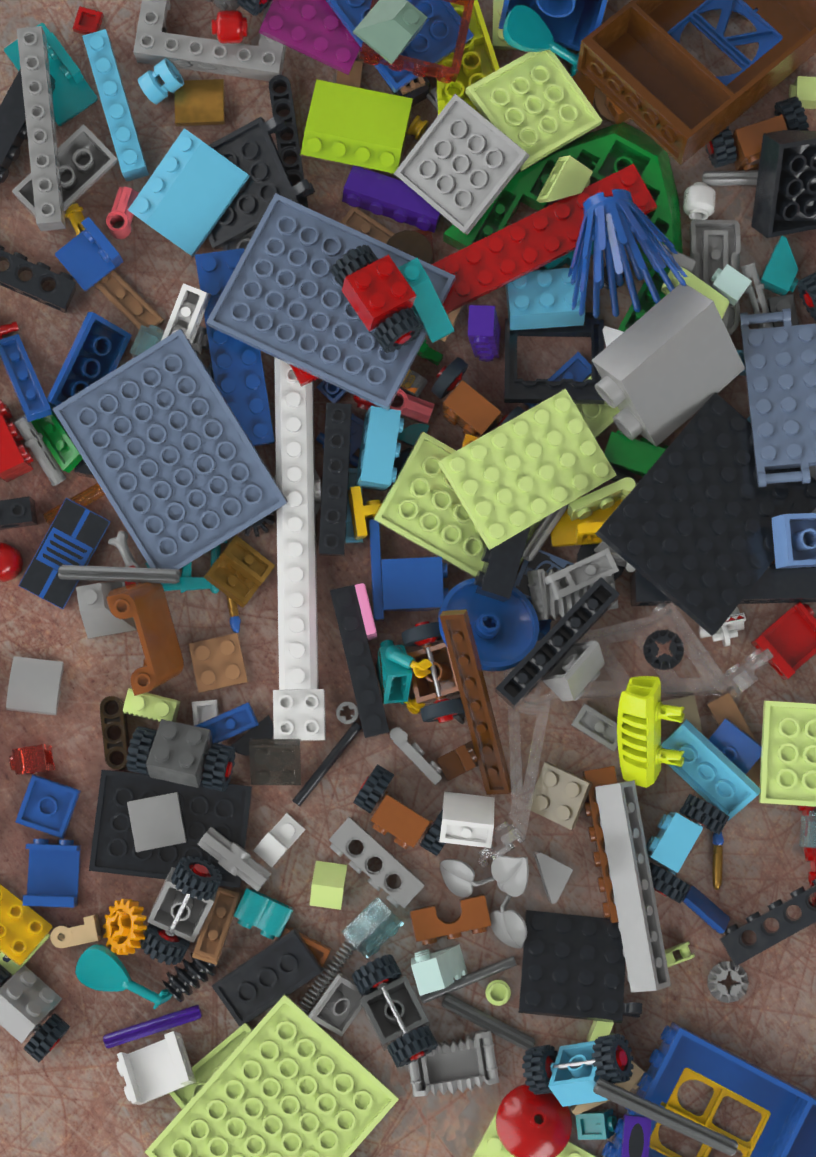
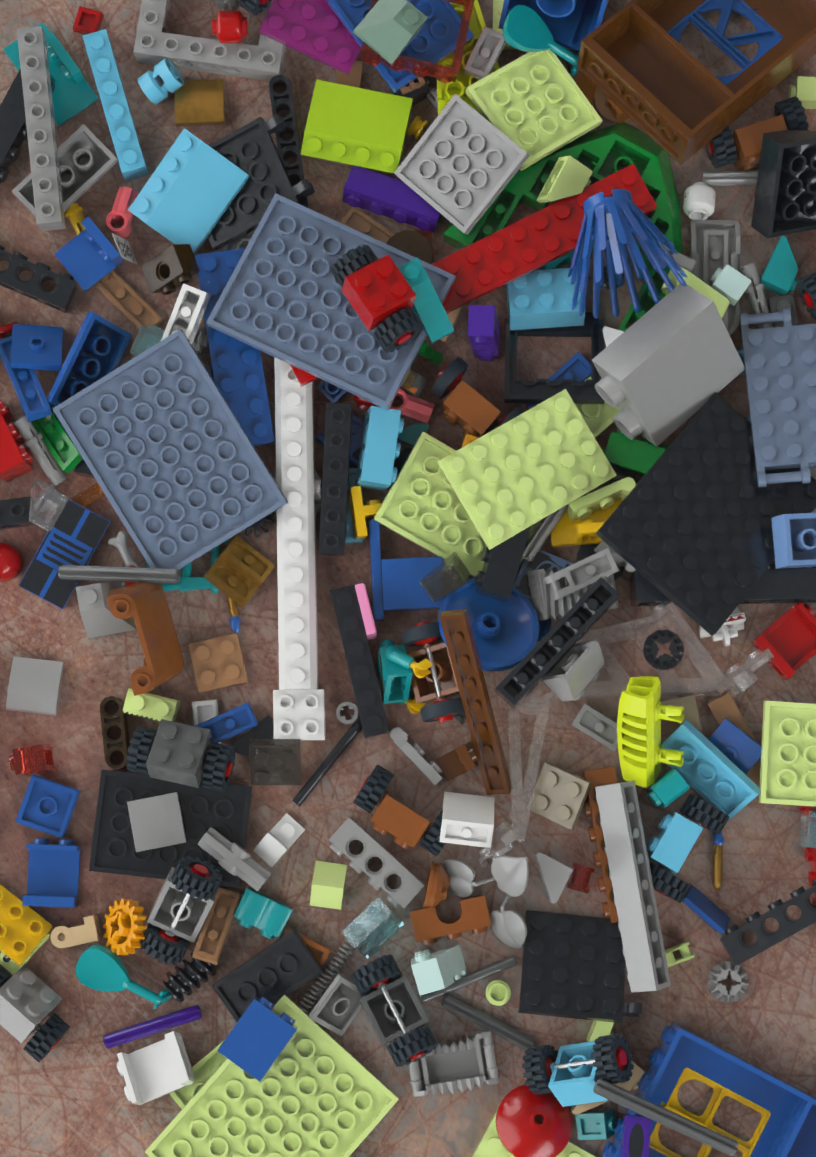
none -> blue plate [10,324,63,371]
none -> clear slope [29,478,68,532]
none -> white sticker [112,233,138,265]
none -> dark brown brick [141,244,200,295]
none -> blue brick [218,996,297,1082]
none -> clear smoke slope [419,552,469,602]
none -> dark orange piece [423,861,450,908]
none -> light grey plate [464,27,506,80]
none -> clear red bush [567,863,595,893]
none -> teal brick [646,769,690,808]

